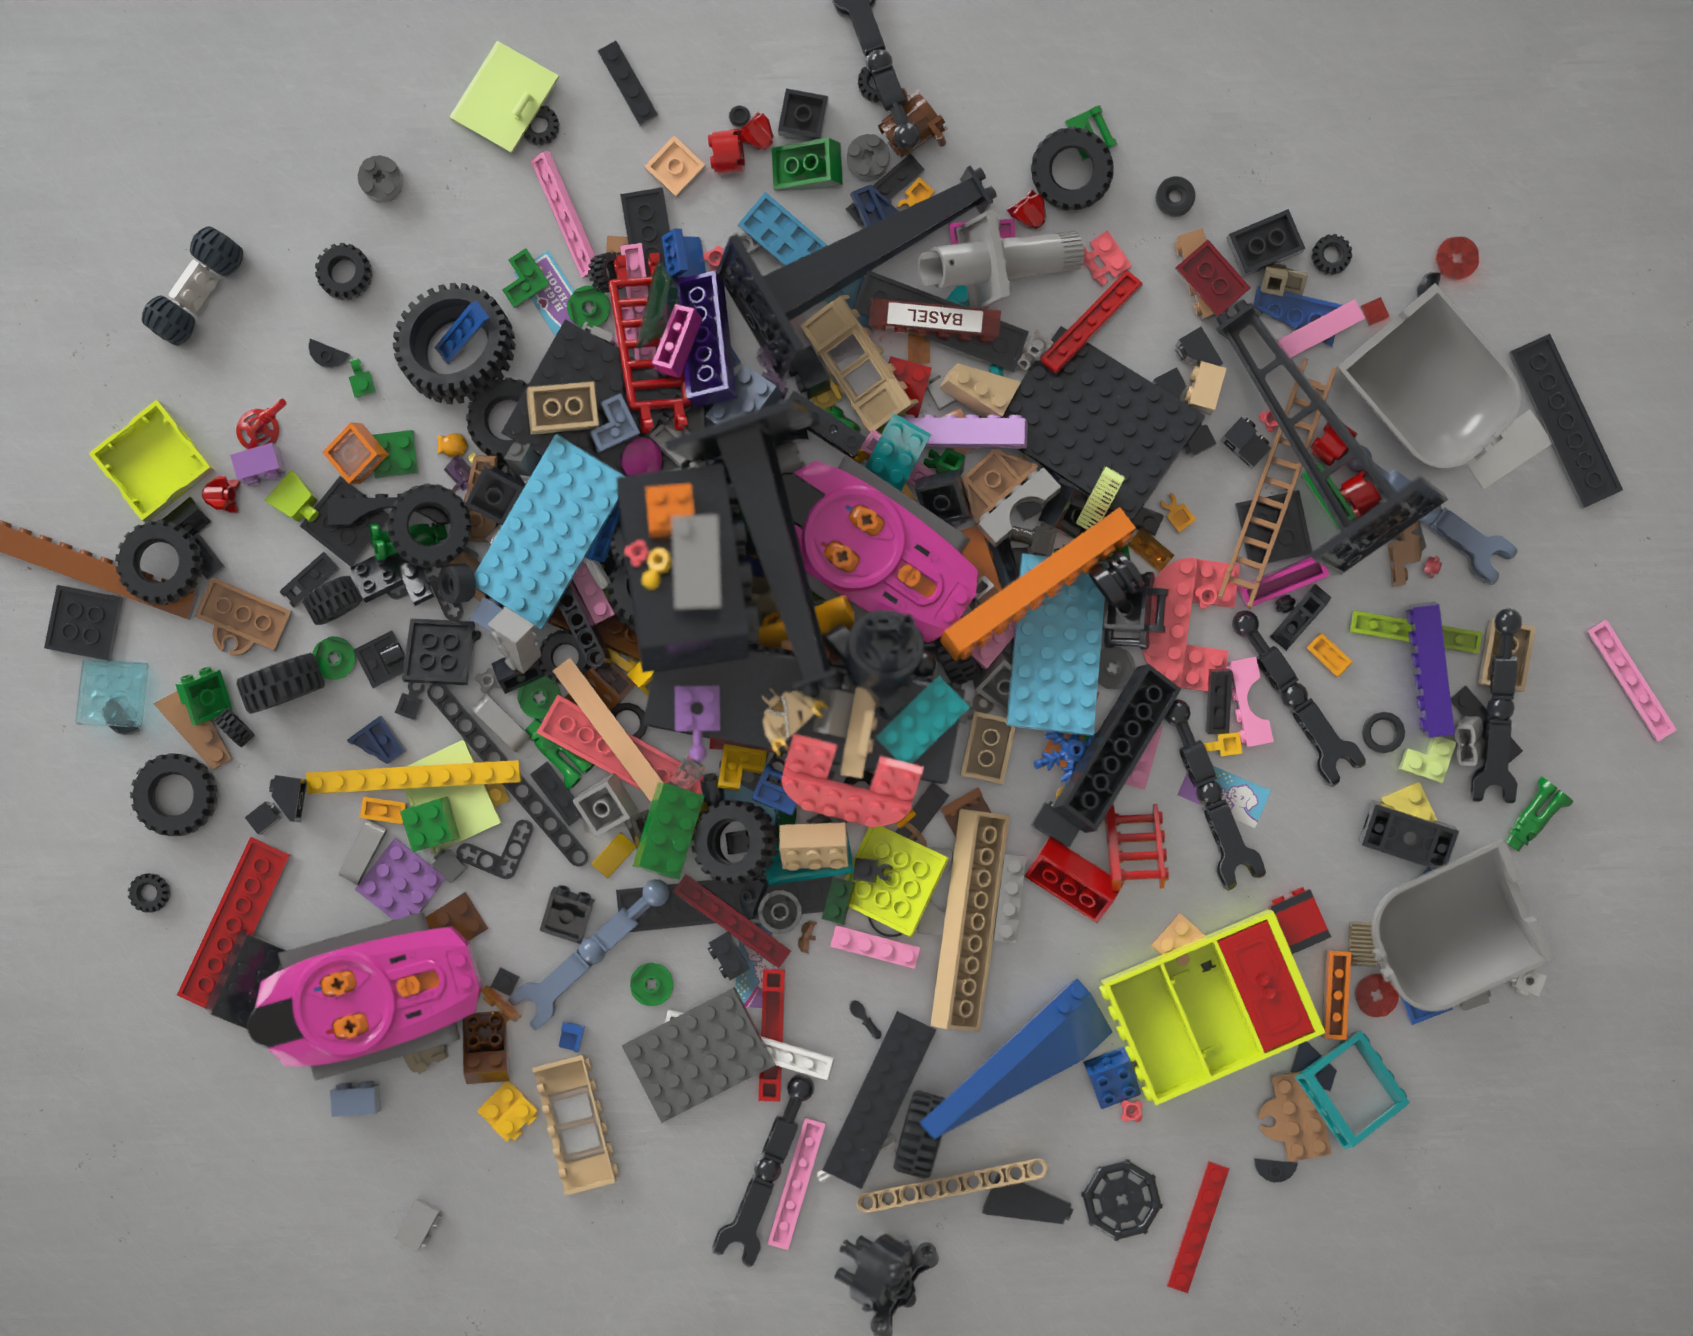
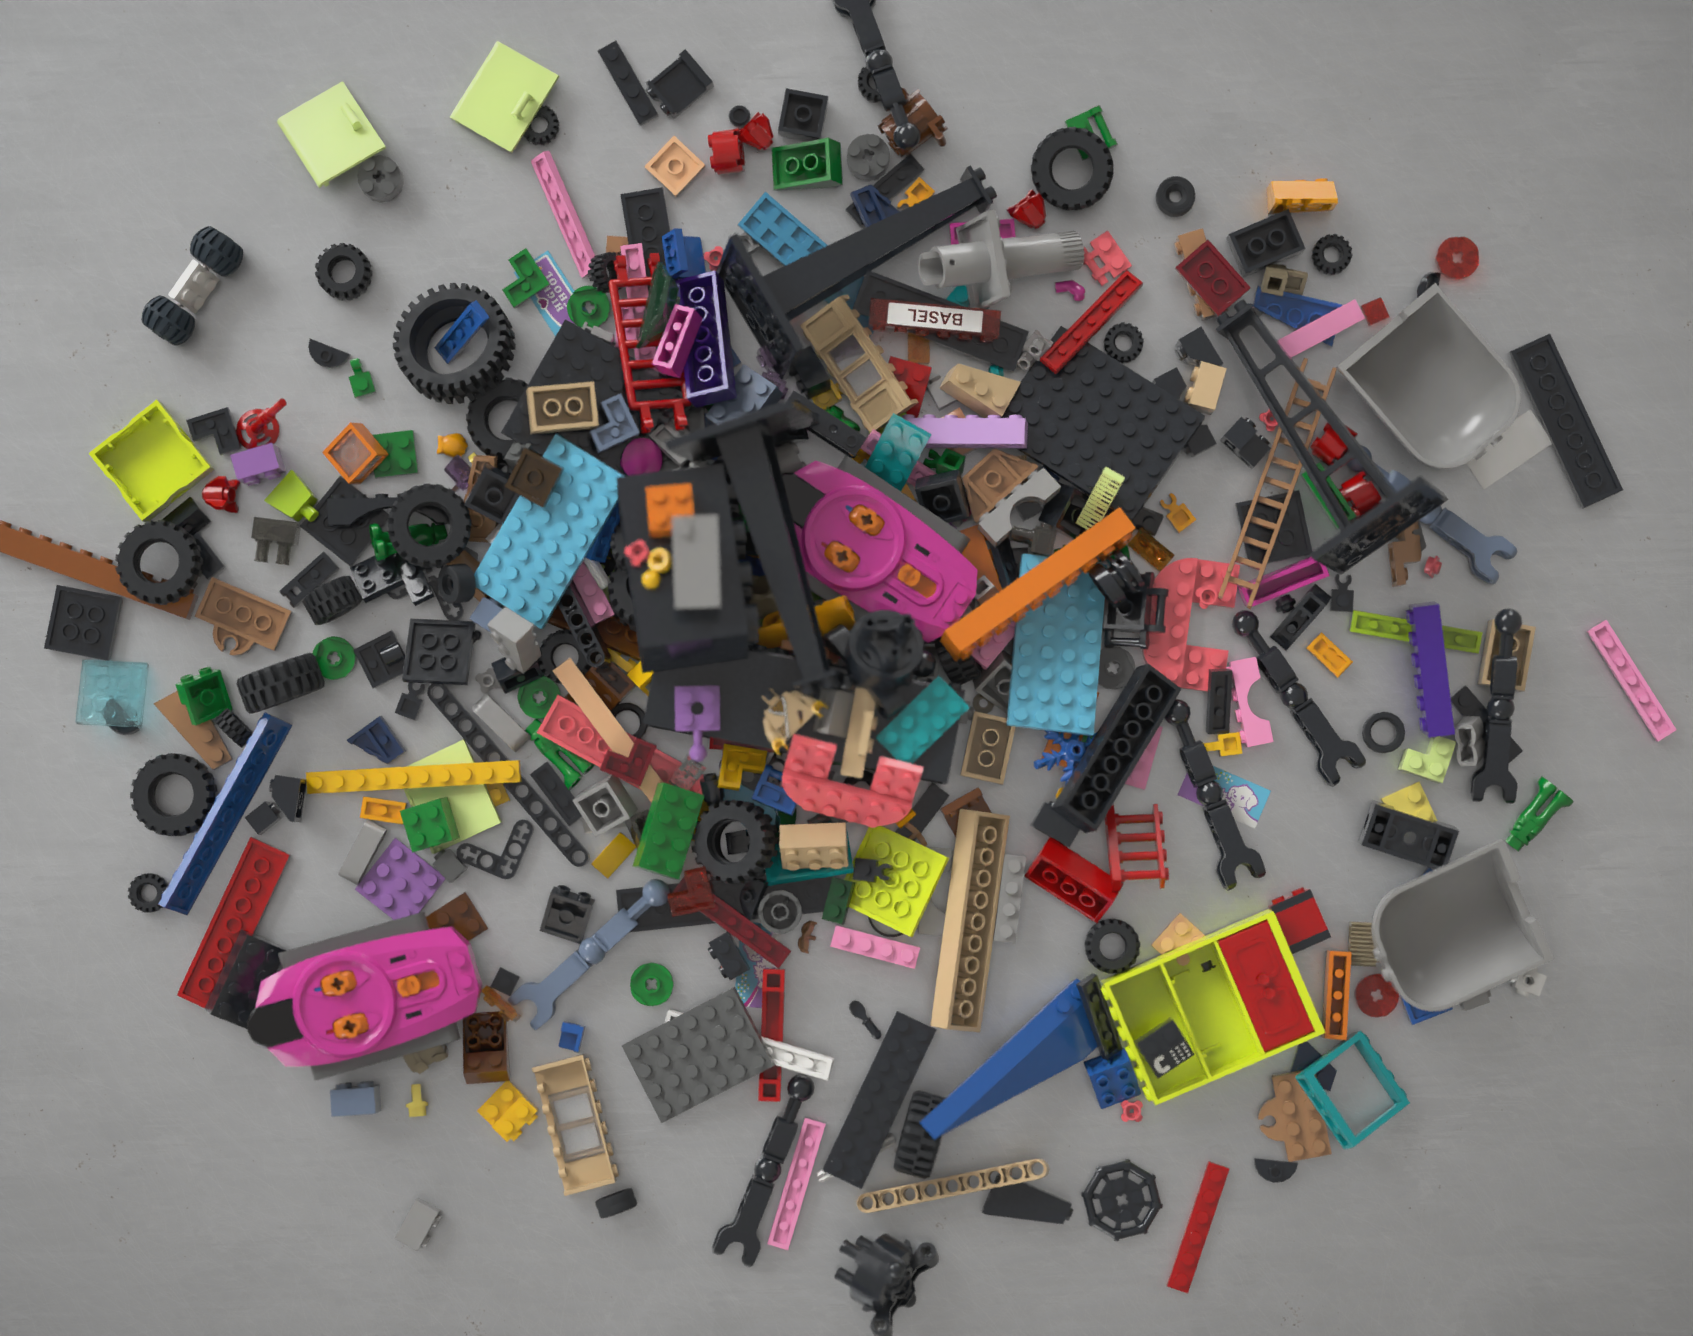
none -> blue plate [159,712,293,915]
none -> black plate [186,407,242,455]
none -> clear smoke brick [251,517,301,566]
none -> yellowish green container [277,81,386,188]
none -> light yellow piece [405,1084,428,1117]
none -> dark brown plate [505,448,564,508]
none -> black tyre [595,1188,637,1218]
none -> dark red plate [600,737,657,786]
none -> black panel [646,49,714,119]
none -> clear red plate [668,867,715,917]
none -> dark pink arm [1055,280,1086,301]
none -> black plate [1076,973,1123,1060]
none -> black tyre [1084,919,1141,974]
none -> black tyre [1104,322,1144,363]
none -> black slope [1133,1018,1195,1079]
none -> light orange wedge [1266,178,1338,214]
none -> black plate [1330,574,1354,612]

